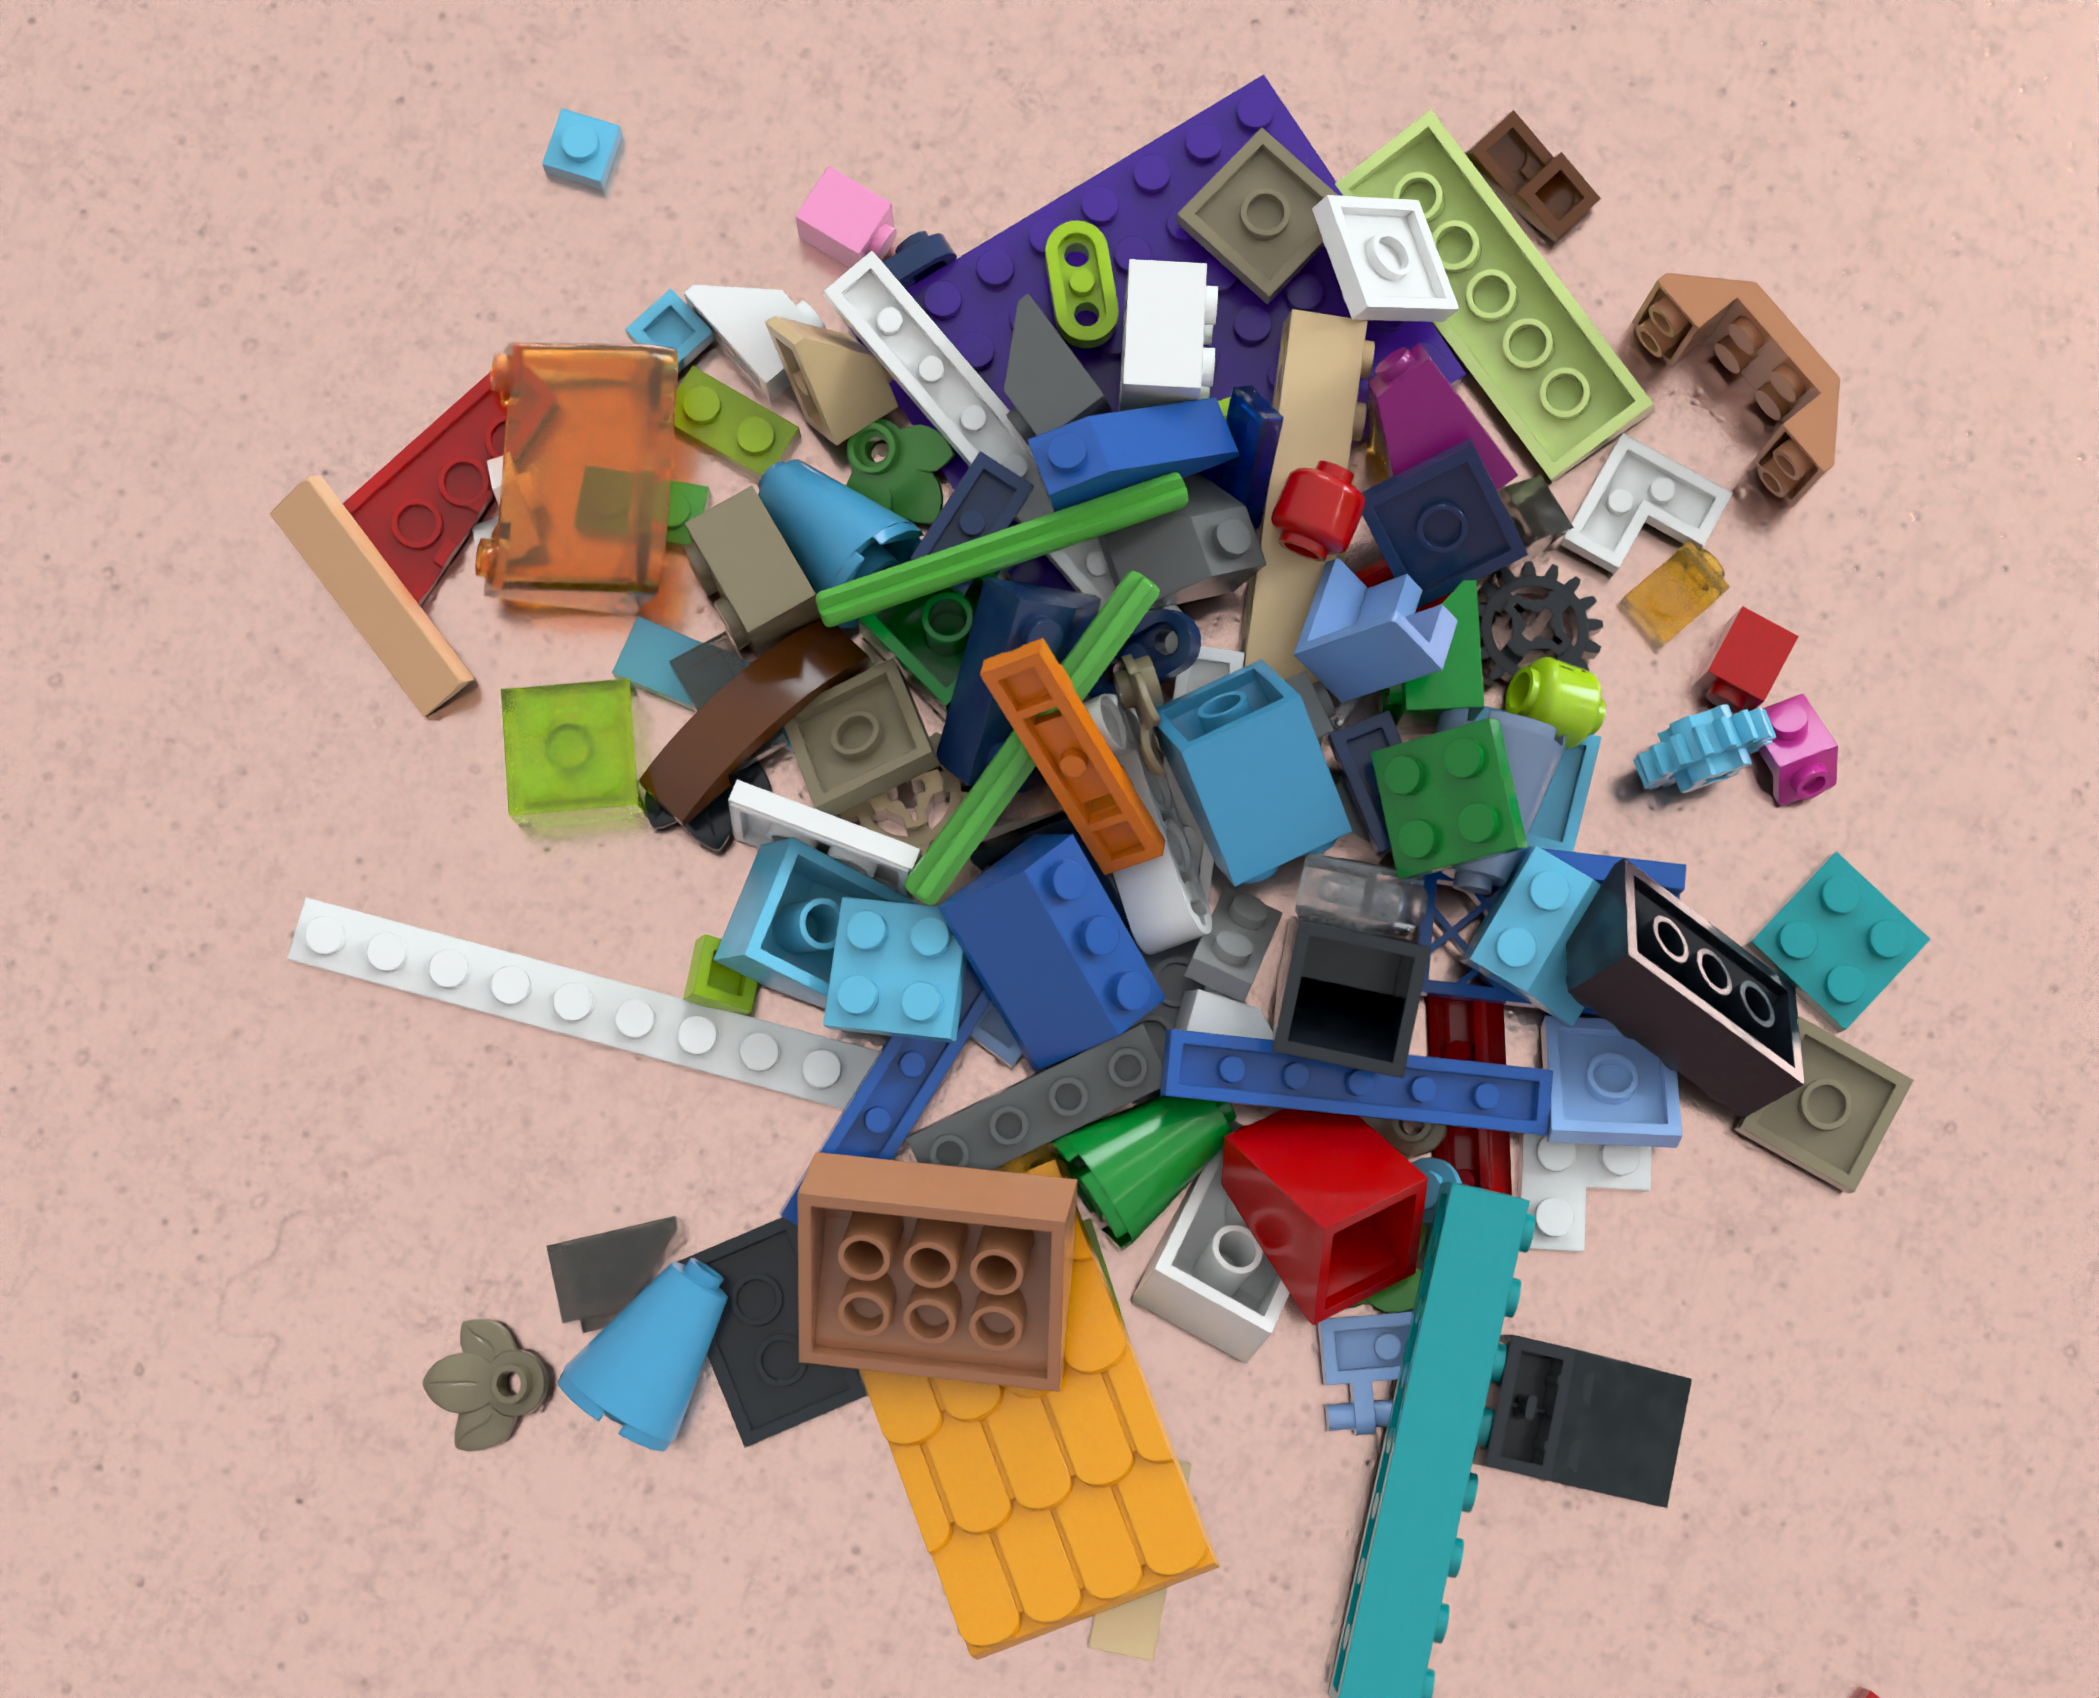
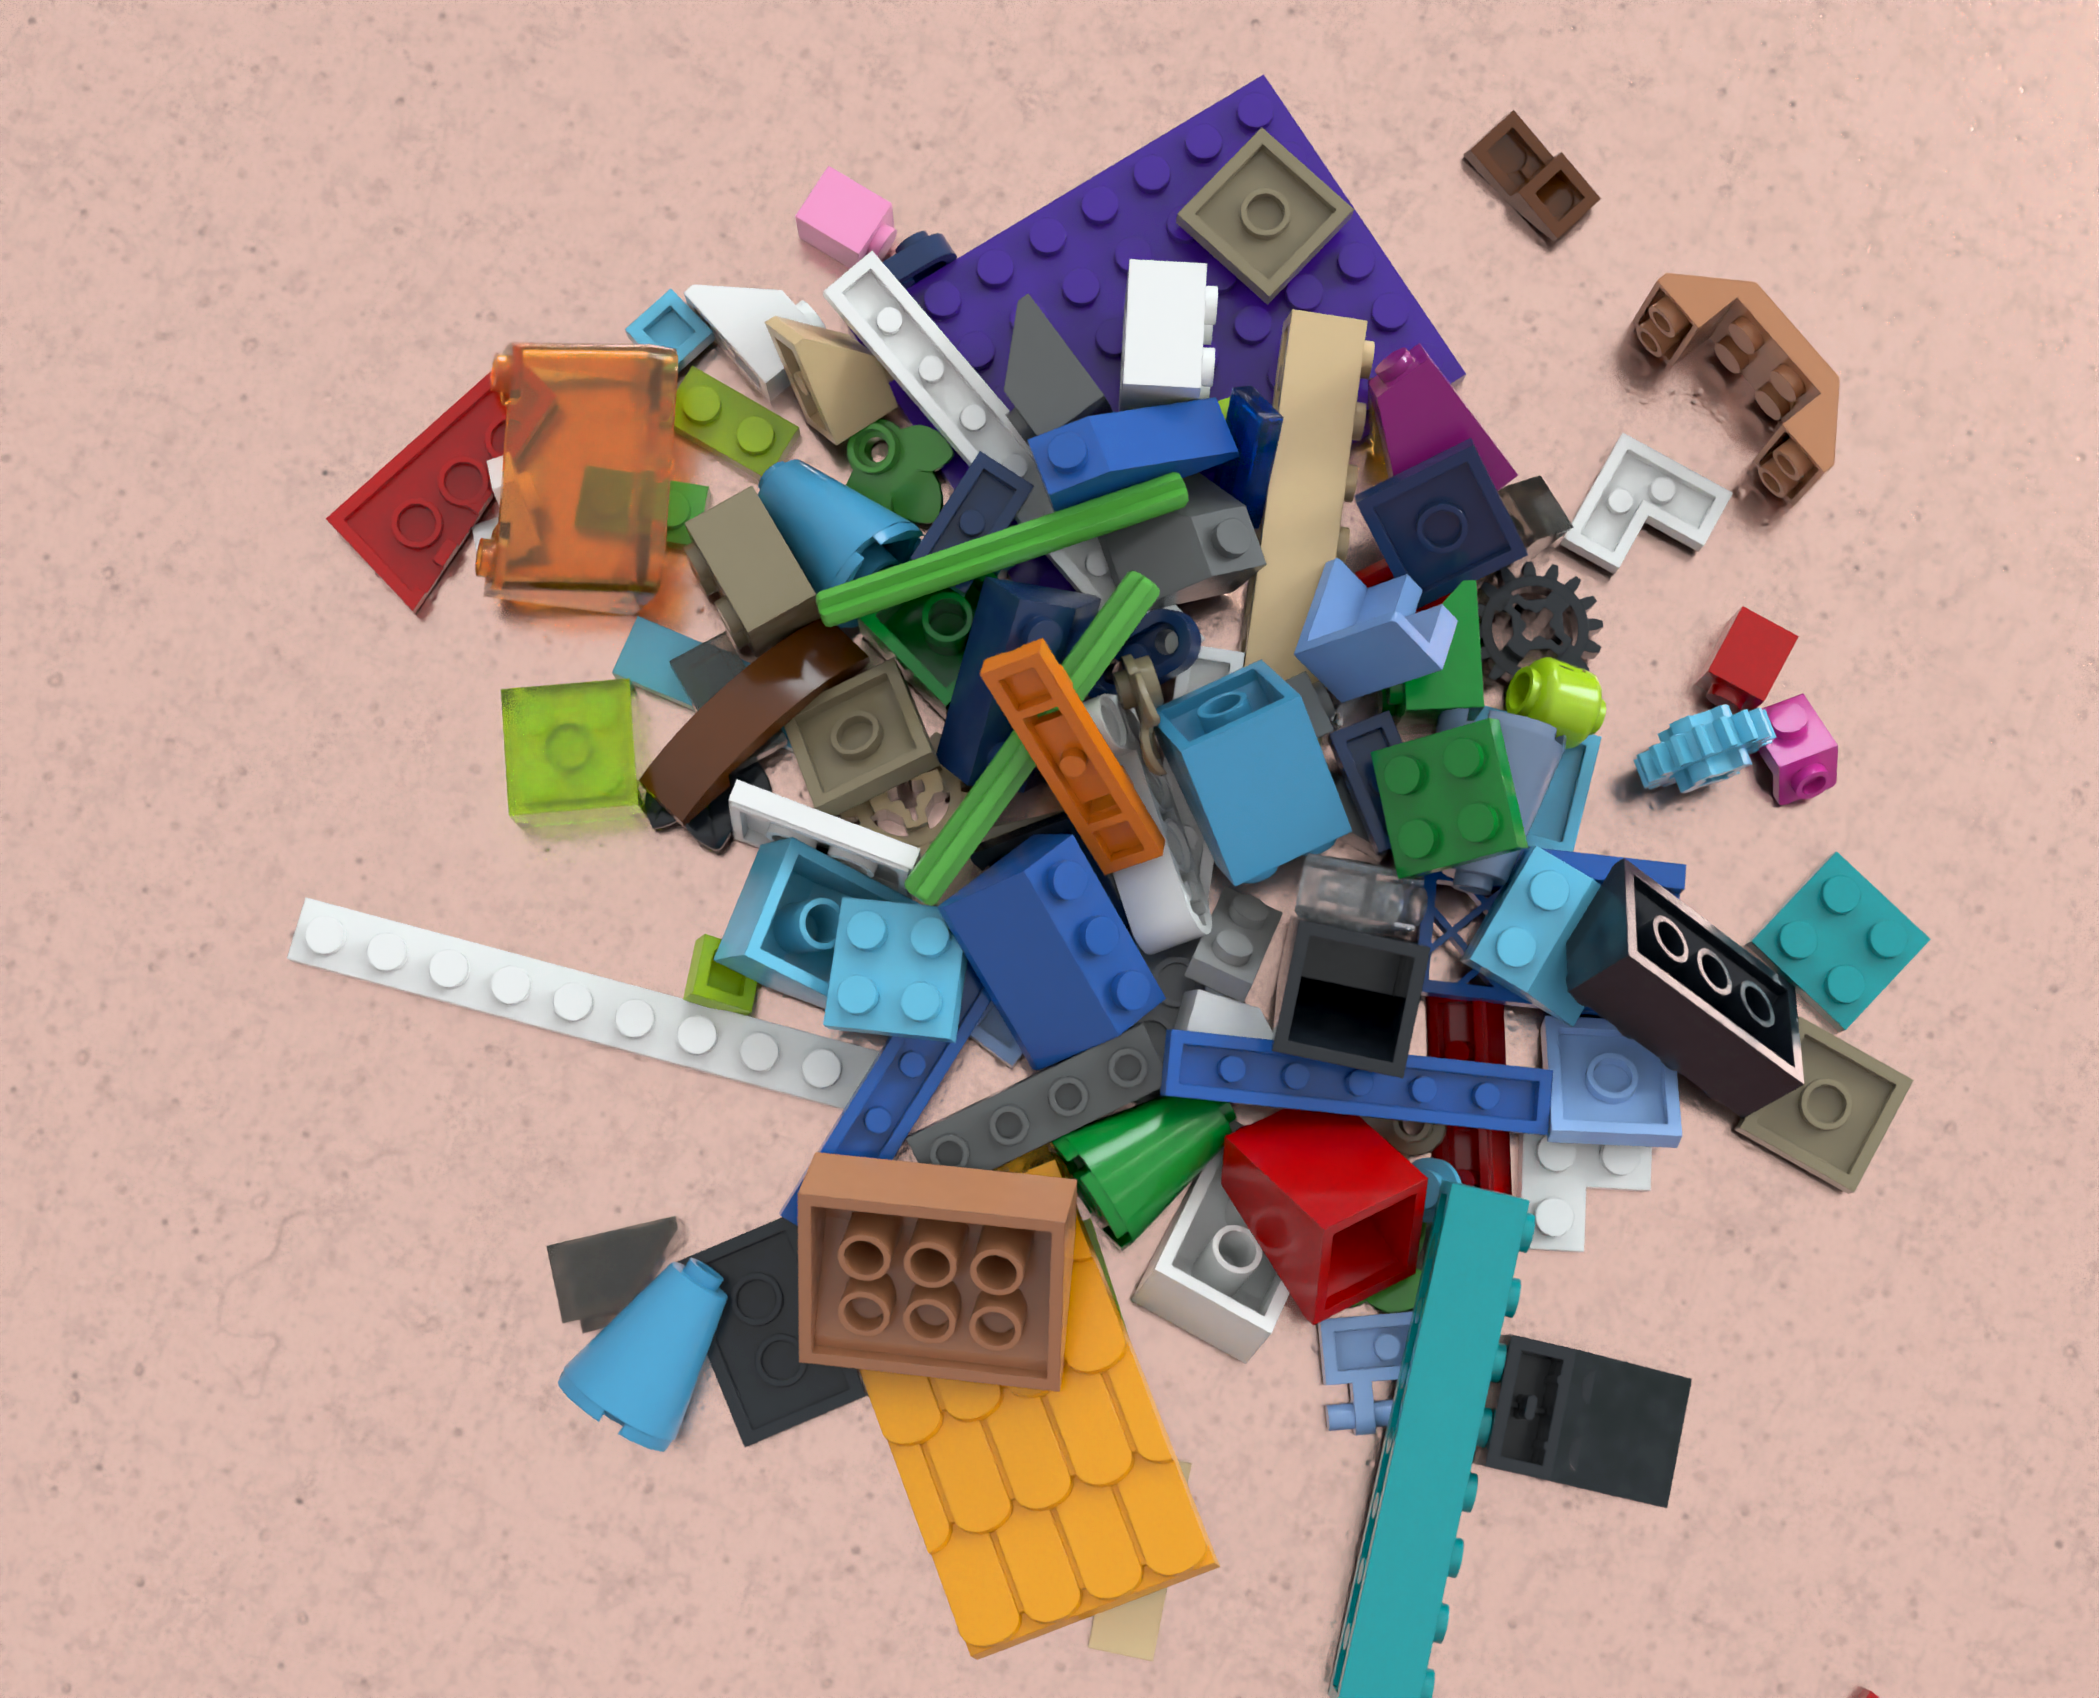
light nougat slope [269,475,475,717] -> none
dark tan plate [422,1319,549,1452] -> none
medium azure plate [542,108,623,190] -> none
lime plate [1045,221,1119,348] -> none
red head [1271,460,1365,562] -> none
white plate [1312,195,1459,322] -> none
yellowish green arch [1335,109,1656,482] -> none
clear yellow bracket [1620,541,1729,648] -> none

